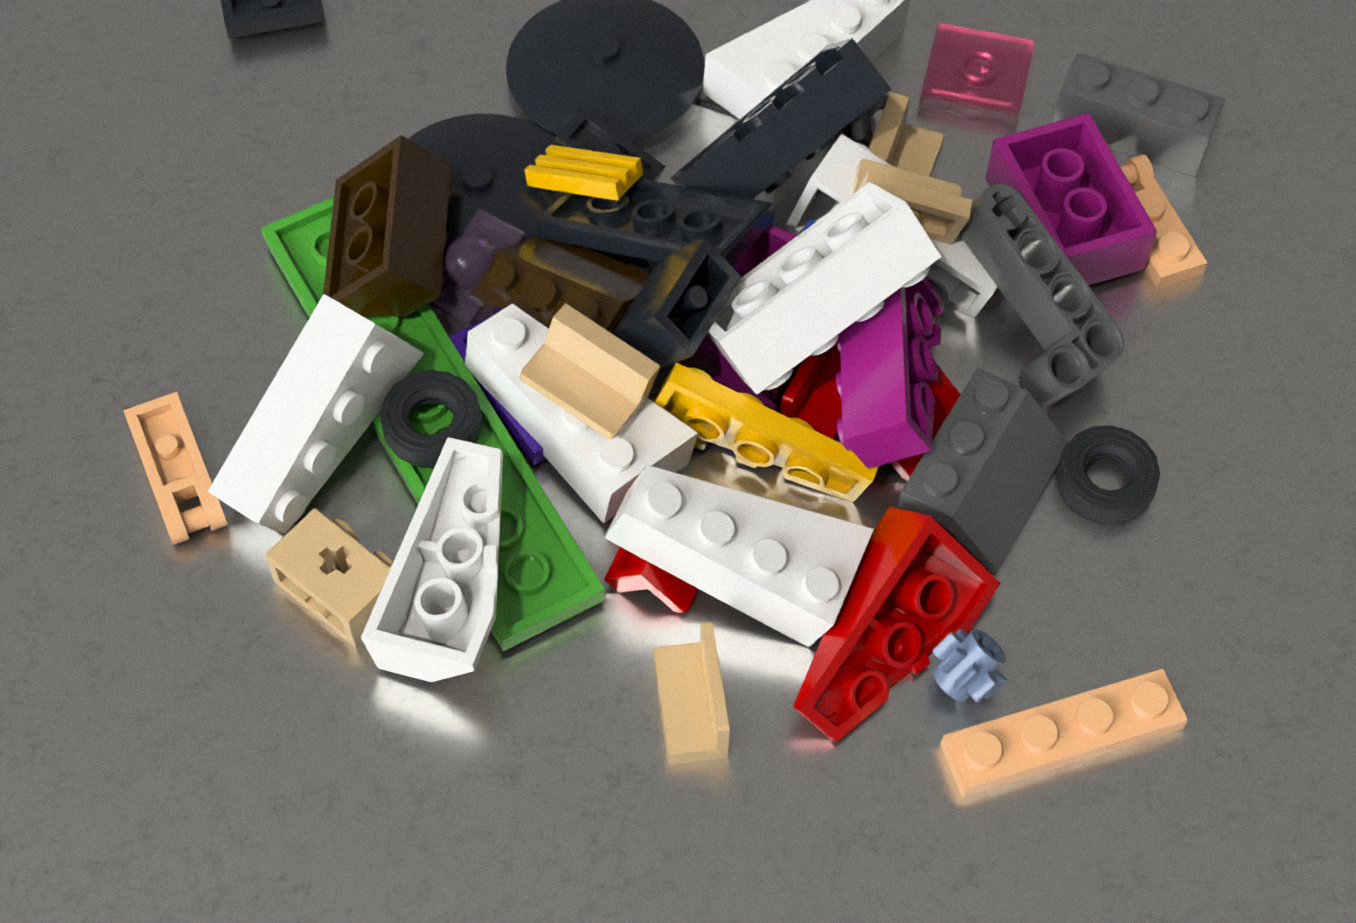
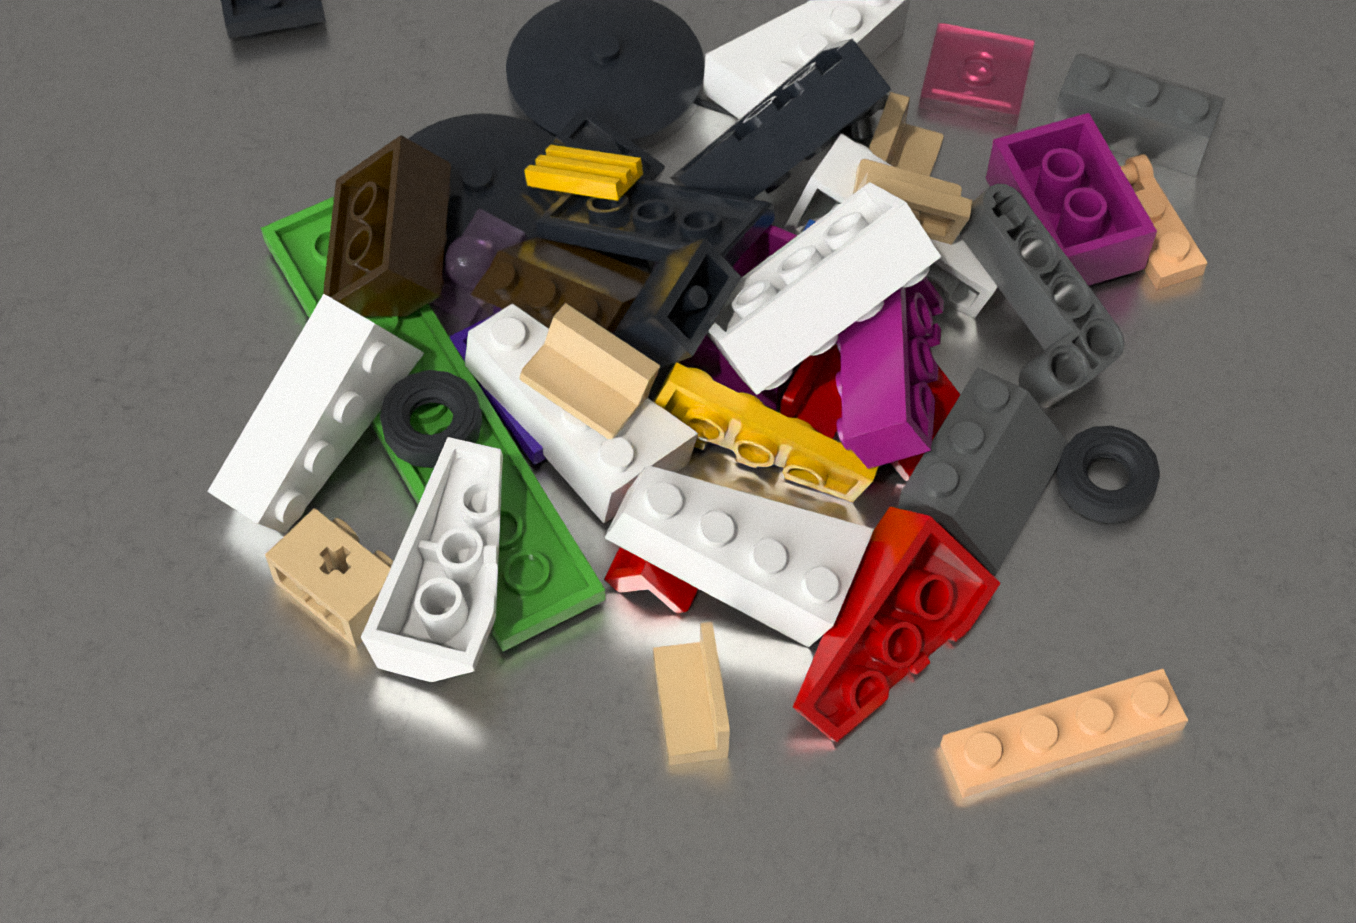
light nougat plate [123,391,228,545] -> none
sand blue gear [932,629,1007,703] -> none

